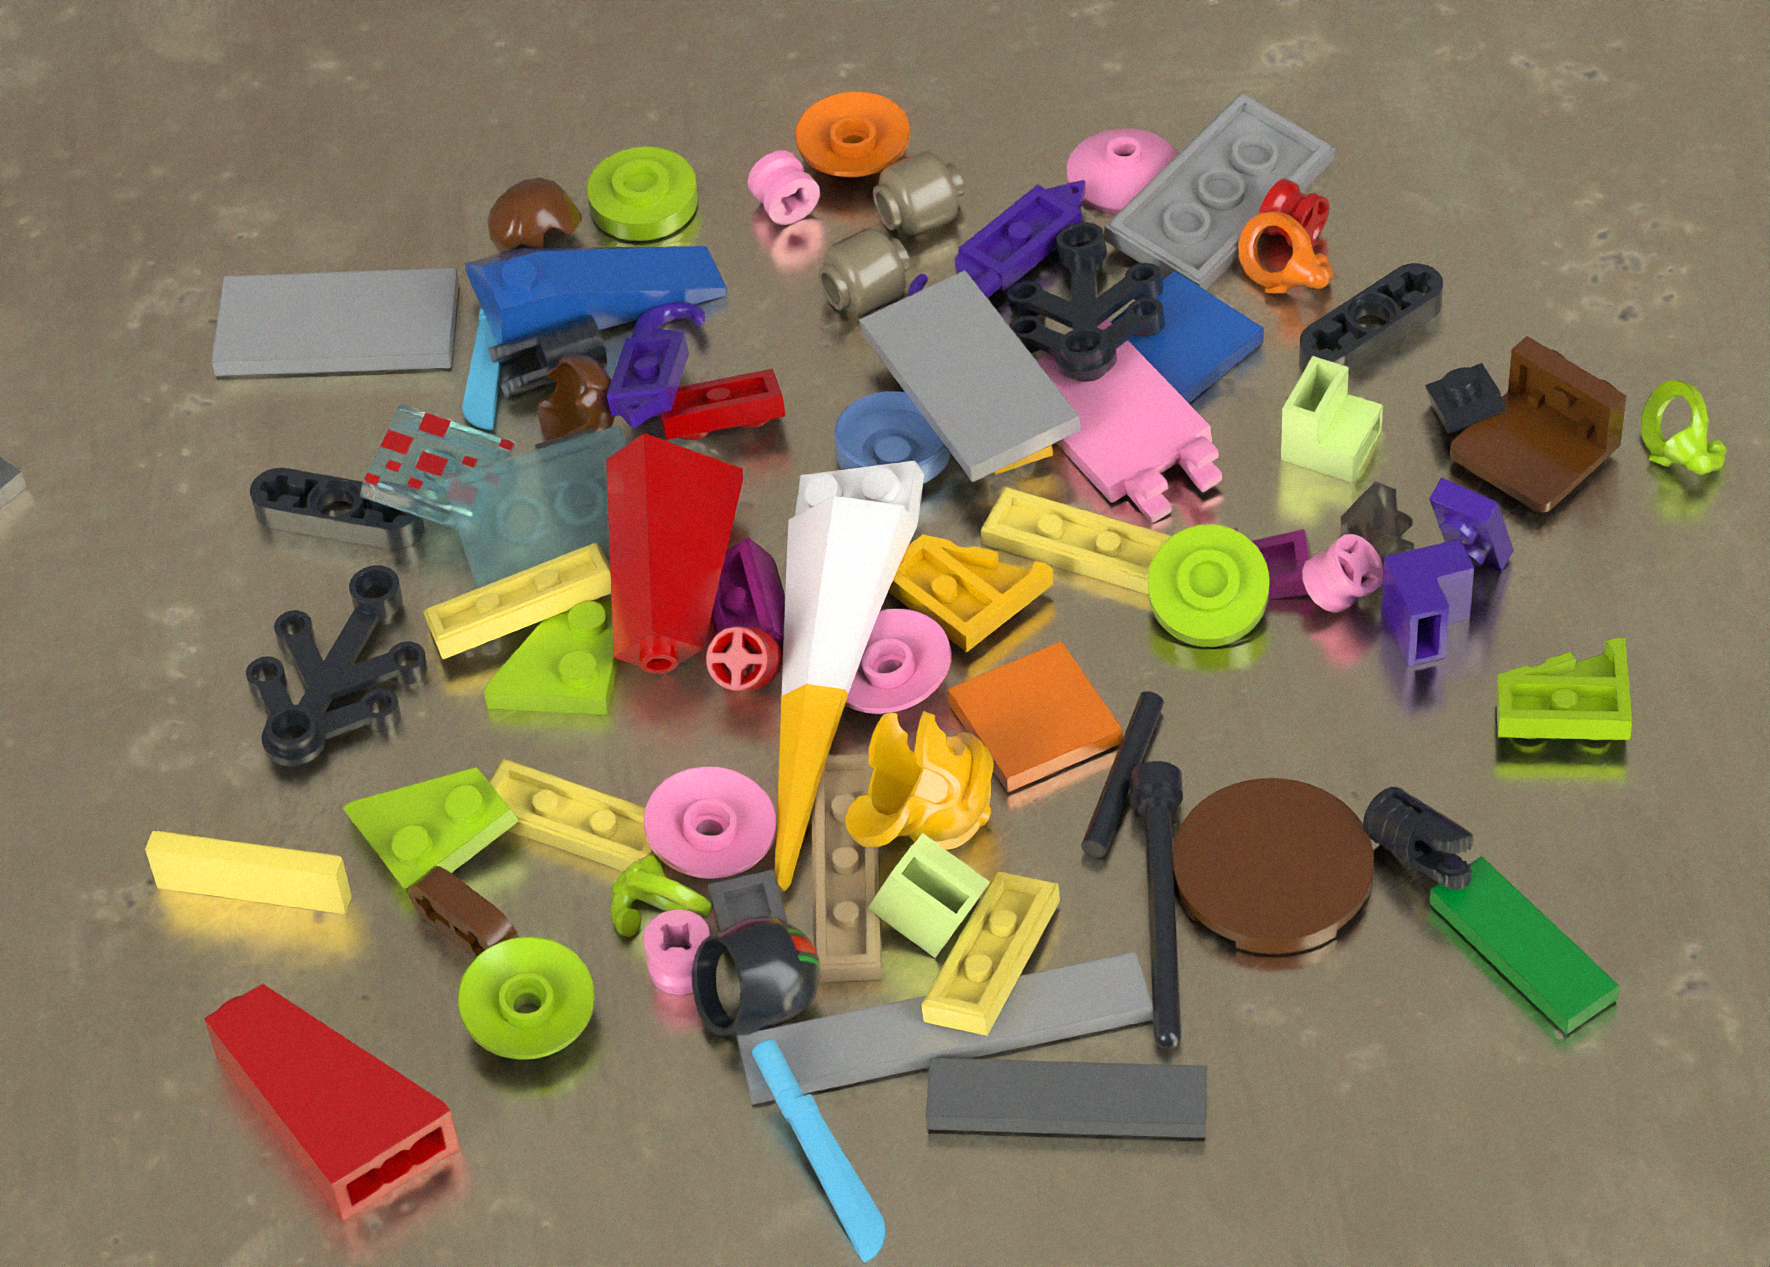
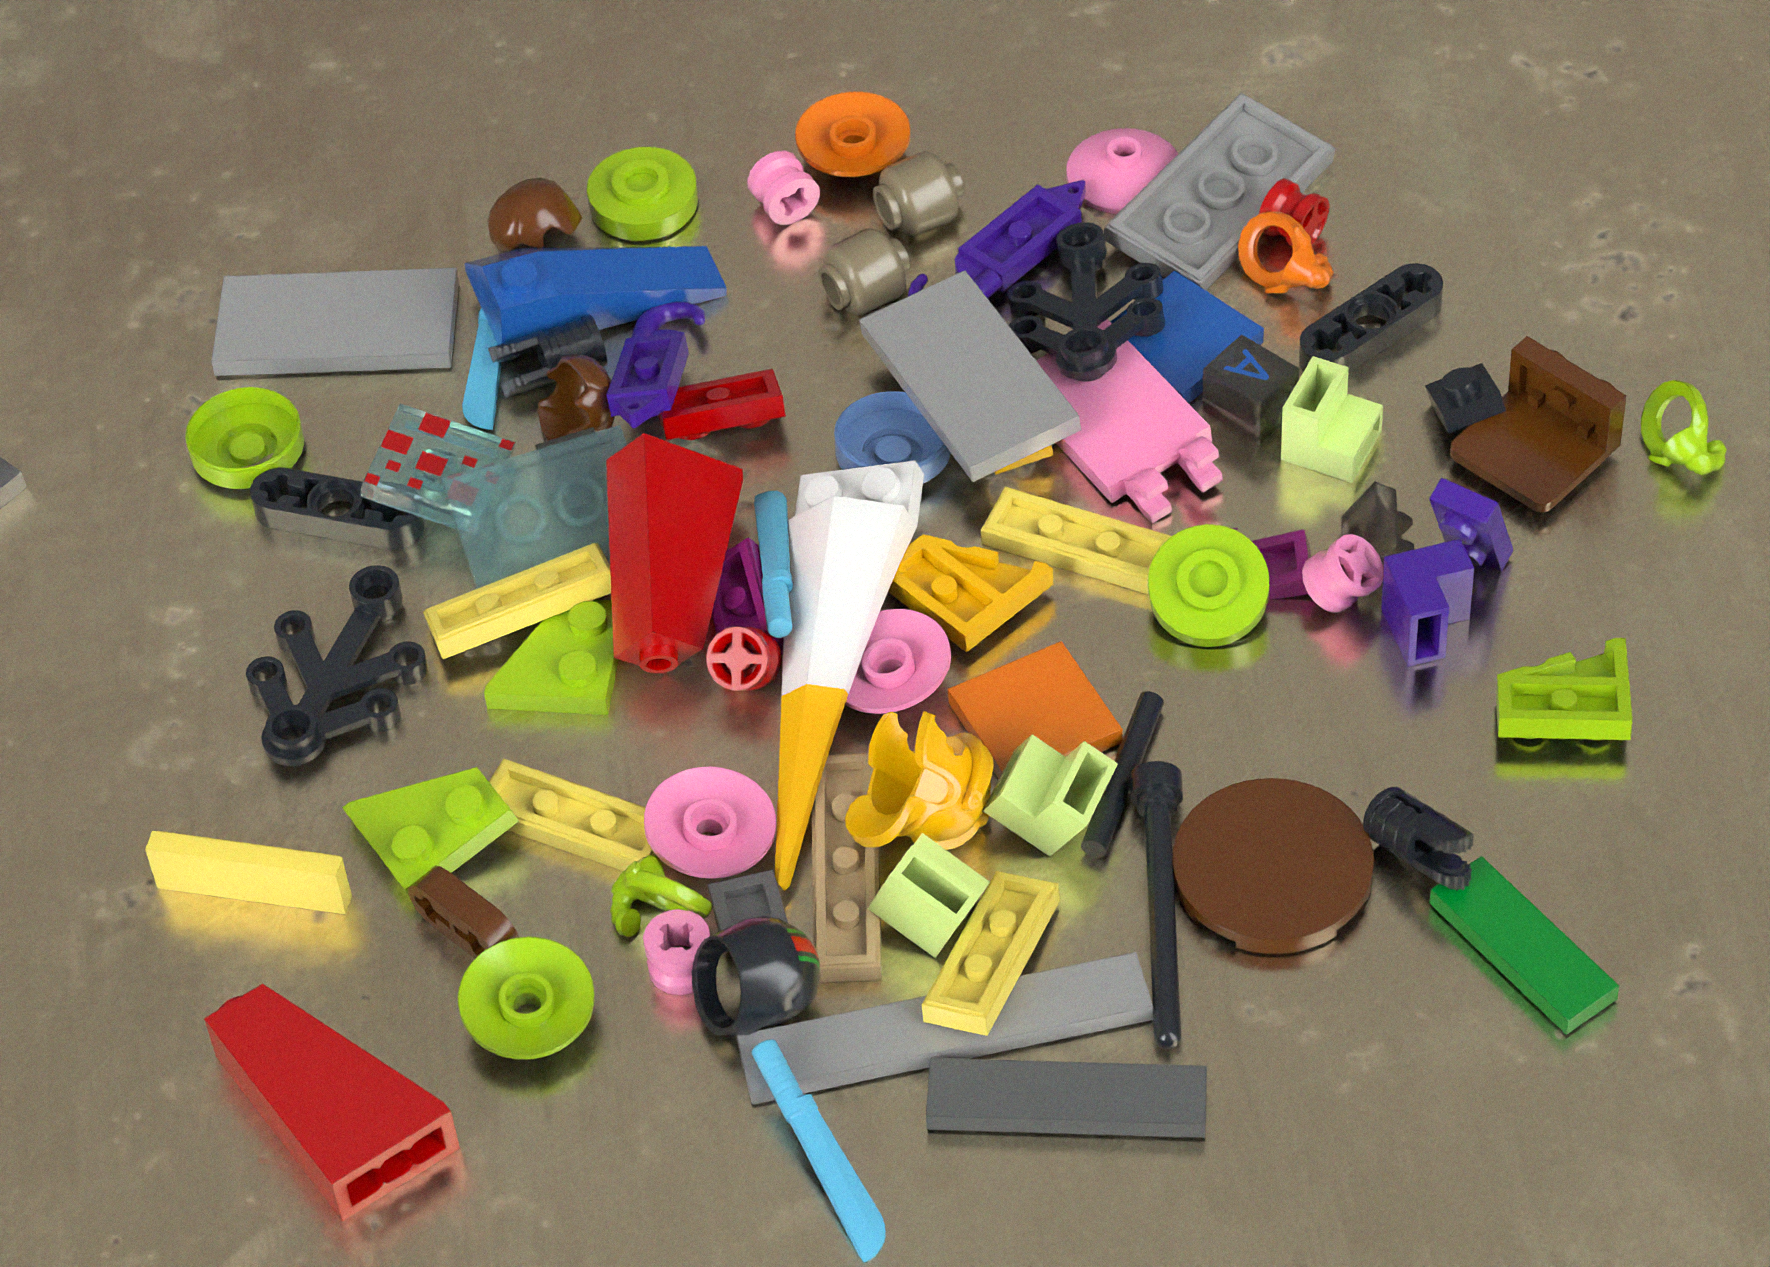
none -> lime piece [186,387,304,489]
none -> medium azure piece [754,491,793,638]
none -> yellowish green piece [983,734,1118,856]
none -> clear smoke brick [1203,334,1299,445]

